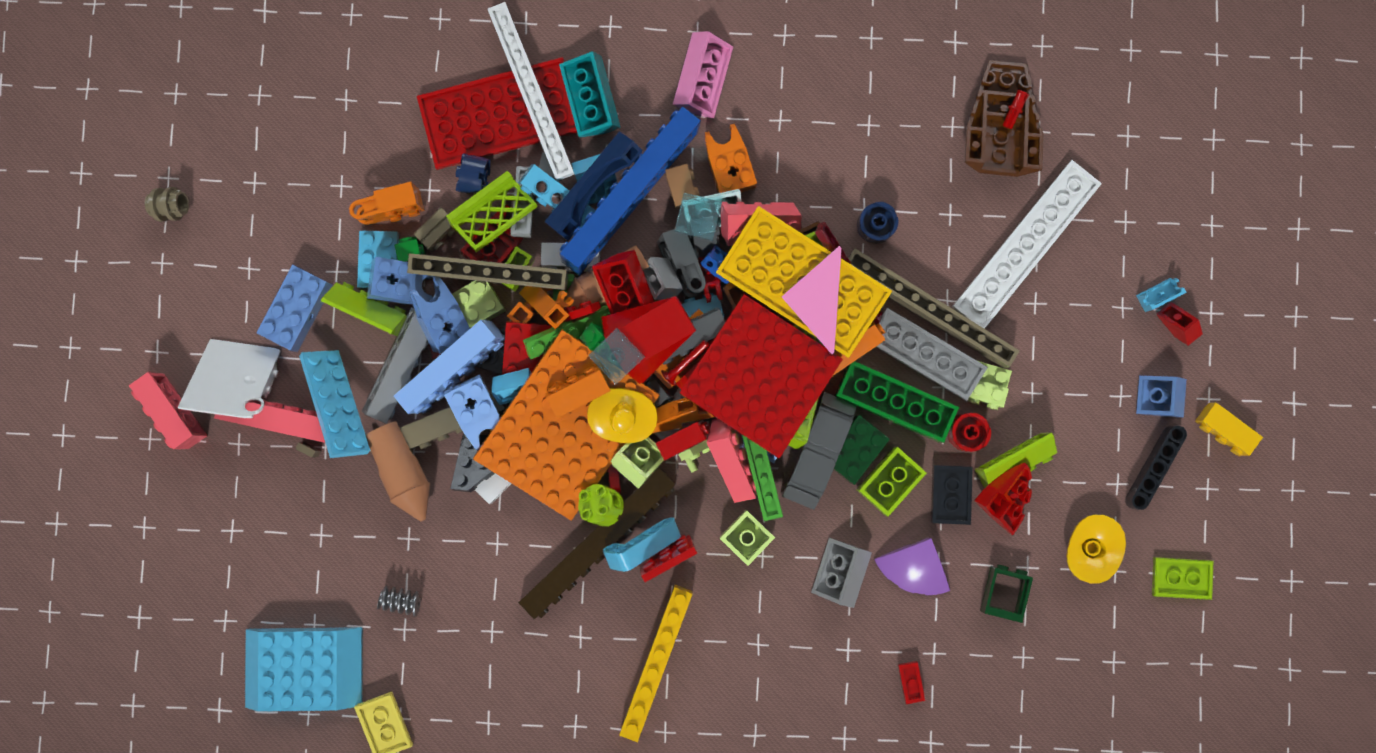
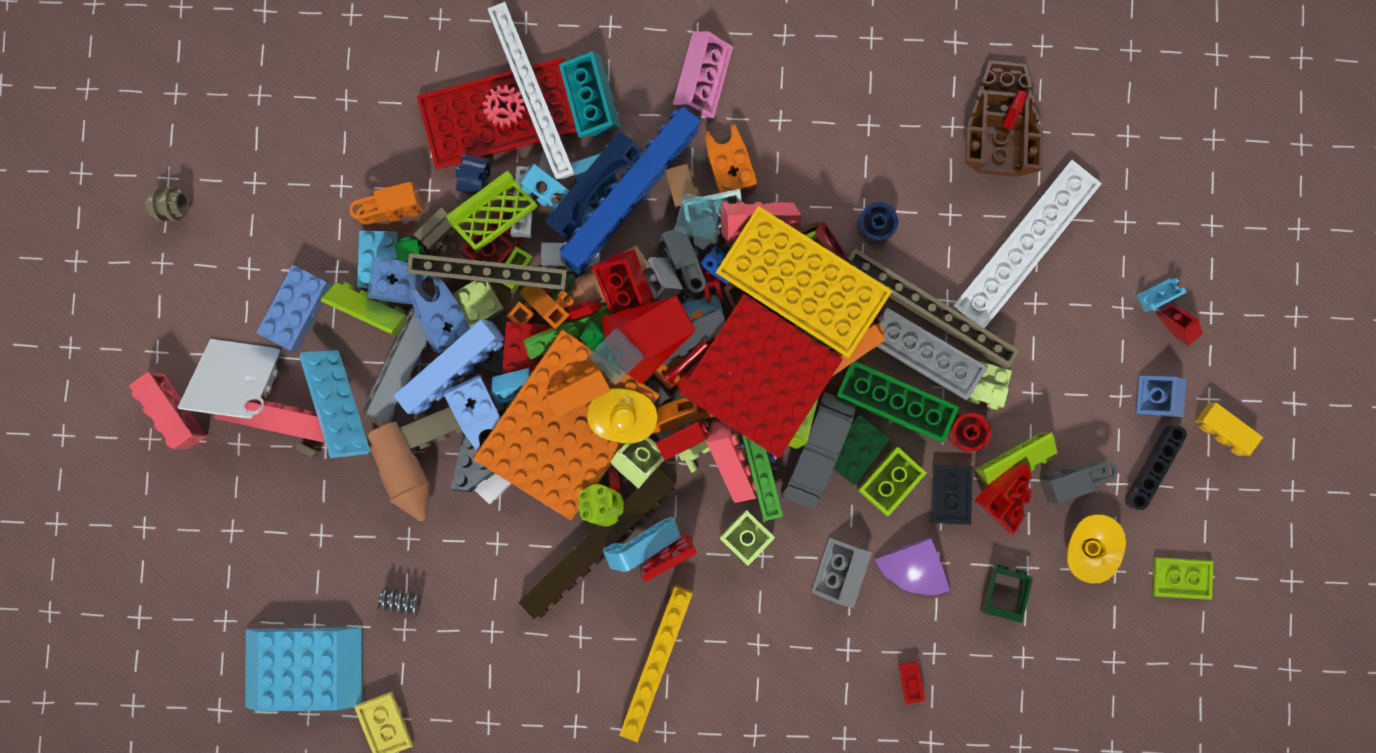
bright pink tile [782,246,841,354] -> none
none -> coral gear [483,85,526,128]
none -> dark grey brick [1040,461,1118,503]

